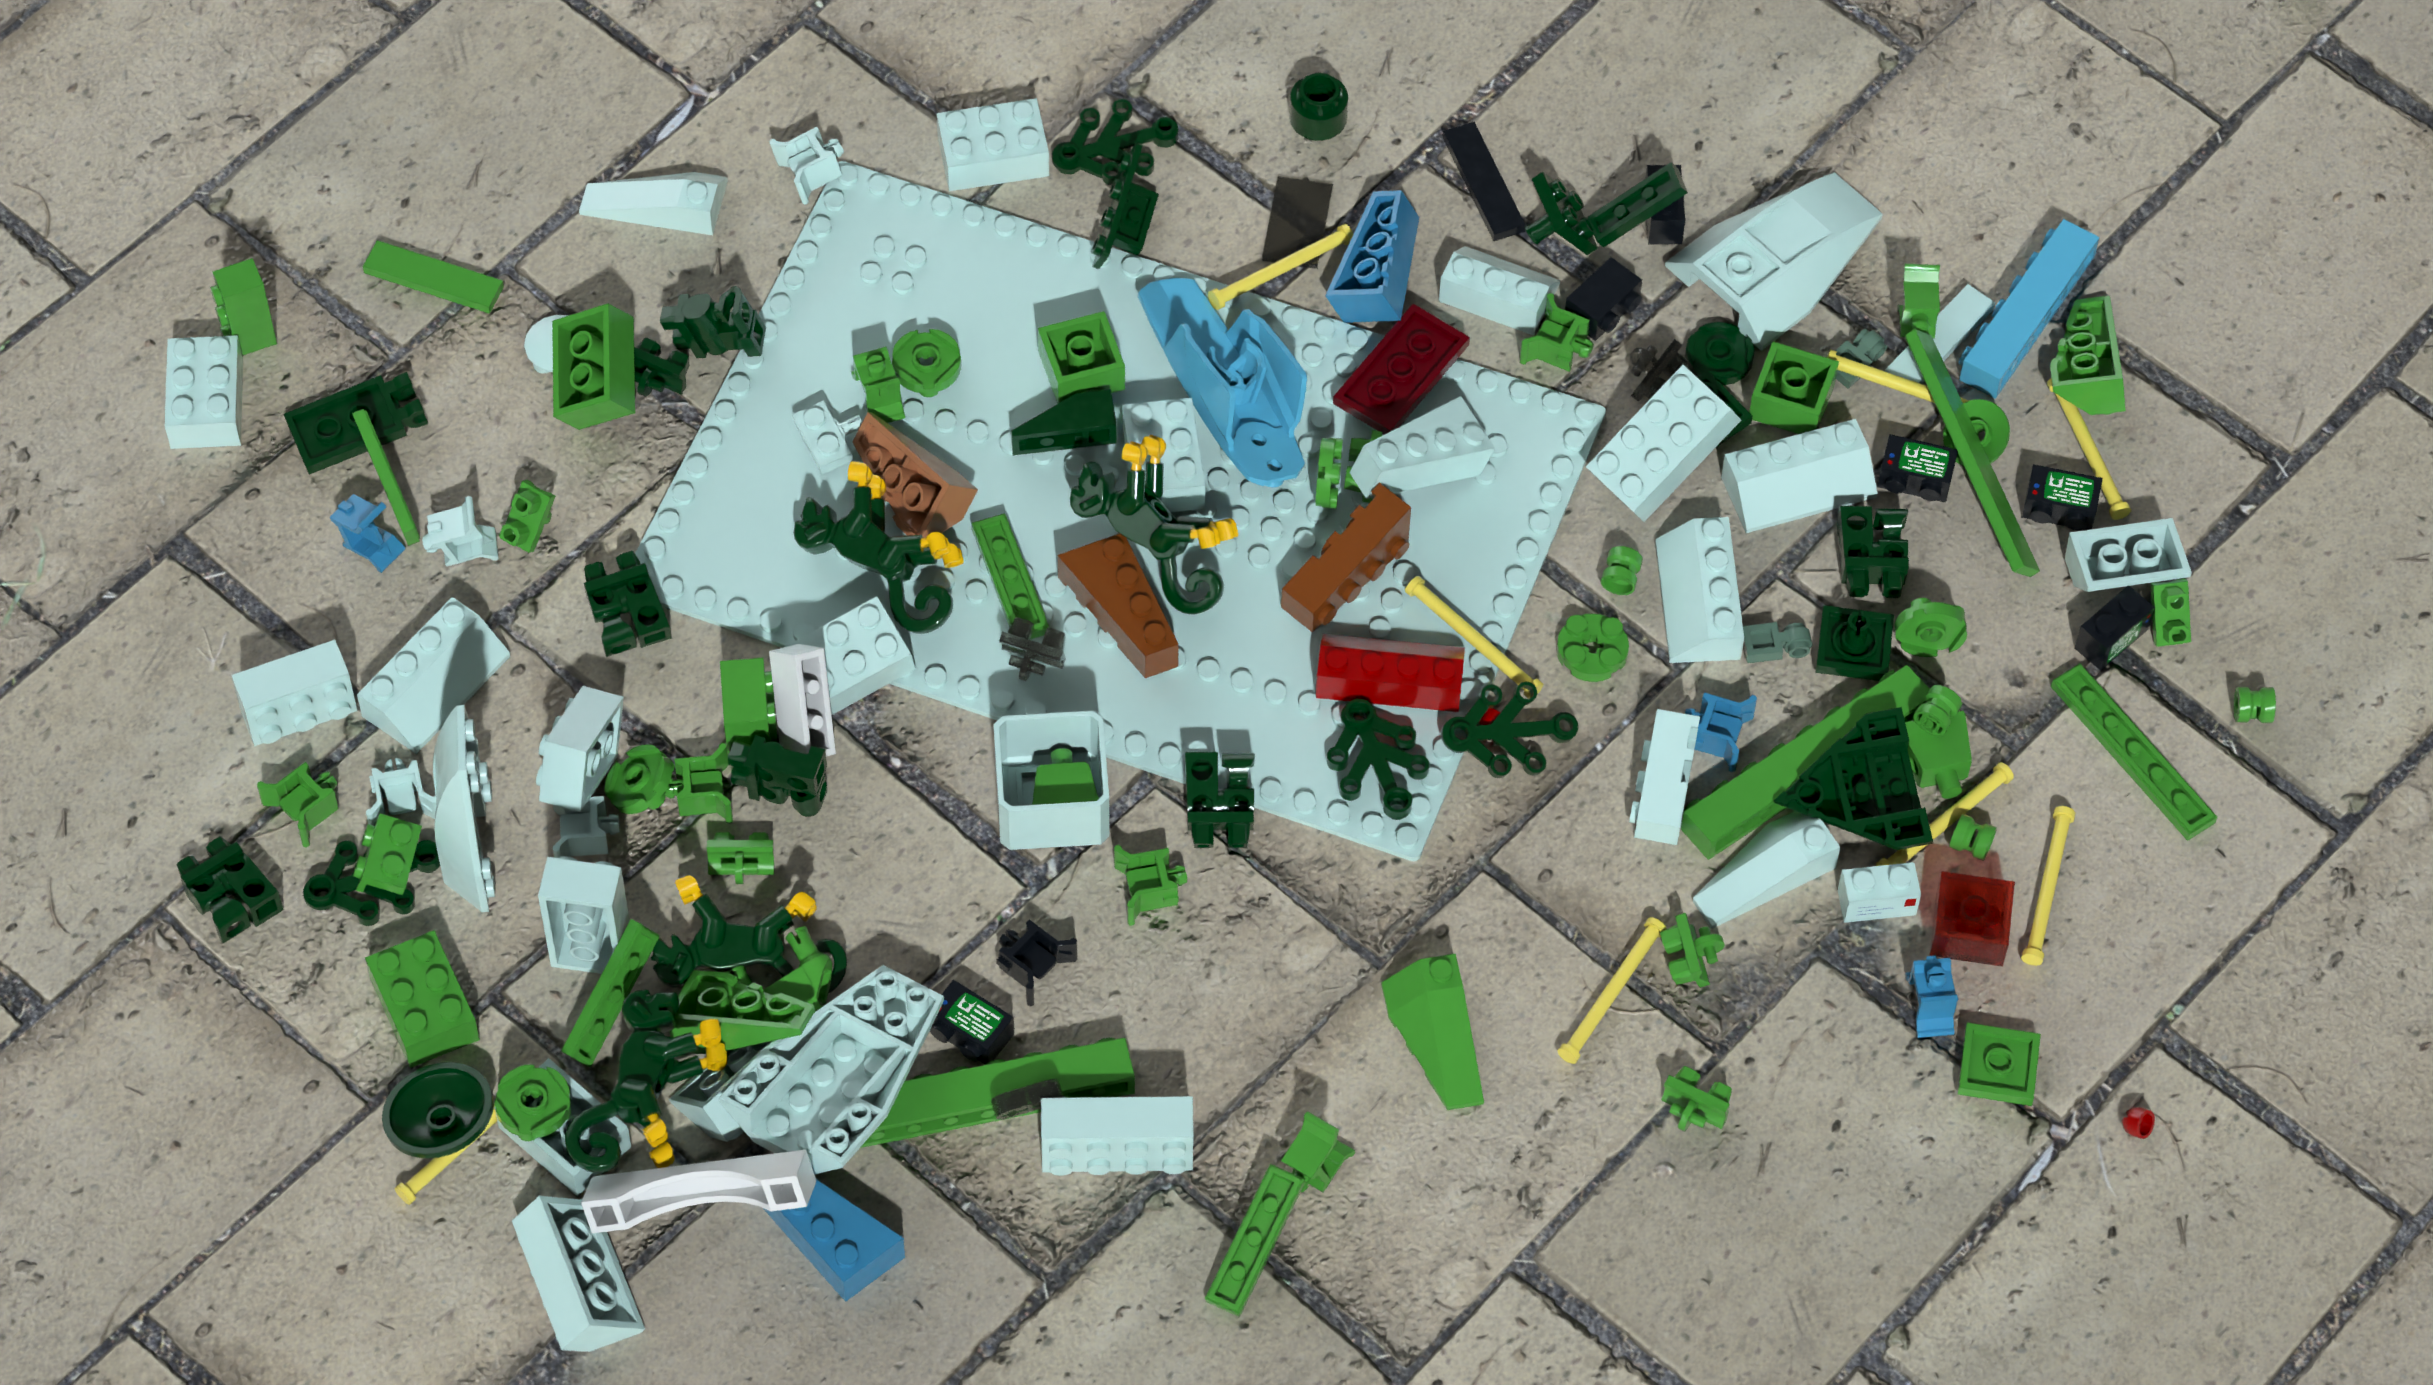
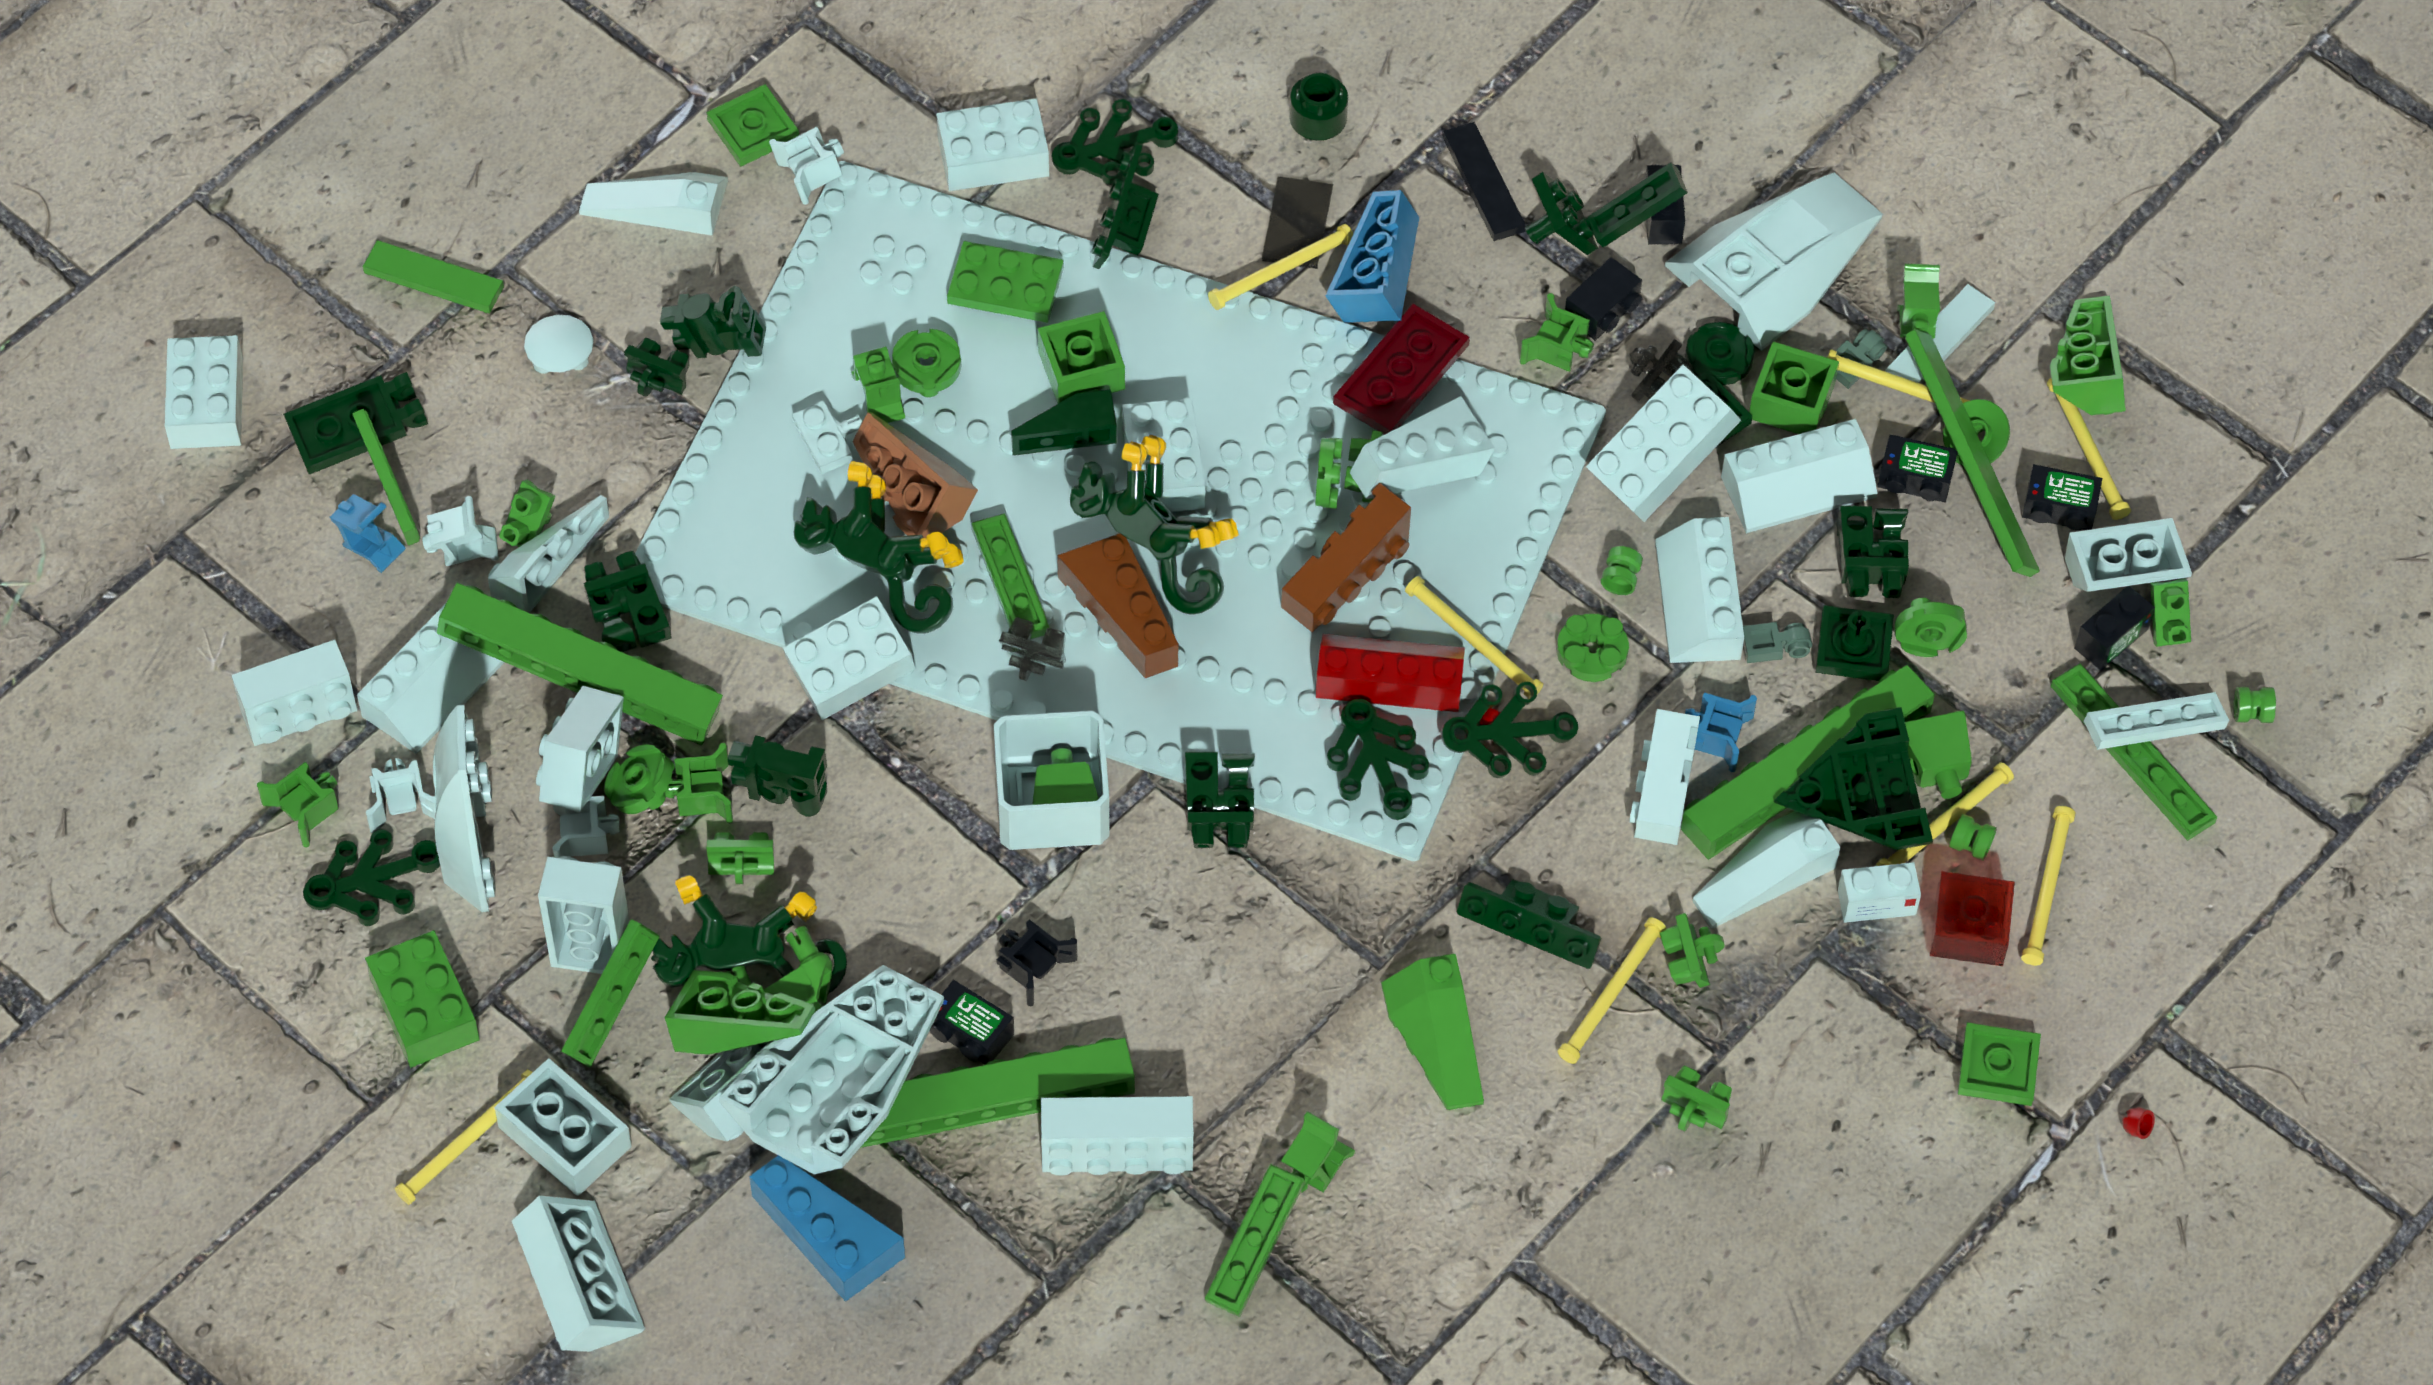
dark green hips [177,836,284,944] -> none
bright green brick [210,258,277,356] -> none
bright green bracket [353,813,422,895] -> none
dark green dish [382,1062,494,1158] -> none
bright green plate [495,1064,571,1141] -> none
bright green brick [552,303,635,430] -> none
dark green animal [565,989,727,1173] -> none
white arch [581,1150,816,1234] -> none
bright green brick [720,658,778,755] -> none
white brick [769,644,836,757] -> none
clear smoke beam [991,1079,1064,1120] -> none
bright green piece [1114,845,1187,926] -> none
medium azure piece [1138,278,1307,488] -> none
light aqua slope [1439,246,1560,336] -> none
dark azure piece [1905,956,1958,1038] -> none
bright green wheel [1913,685,1962,736] -> none
medium azure brick [1959,219,2100,399] -> none
none -> bright green brick [437,583,723,746]
none -> light aqua wedge [488,495,609,613]
none -> bright green plate [706,84,799,167]
none -> bright green plate [947,241,1064,323]
none -> dark green bracket [1457,879,1601,969]
none -> light aqua plate [2084,692,2229,750]

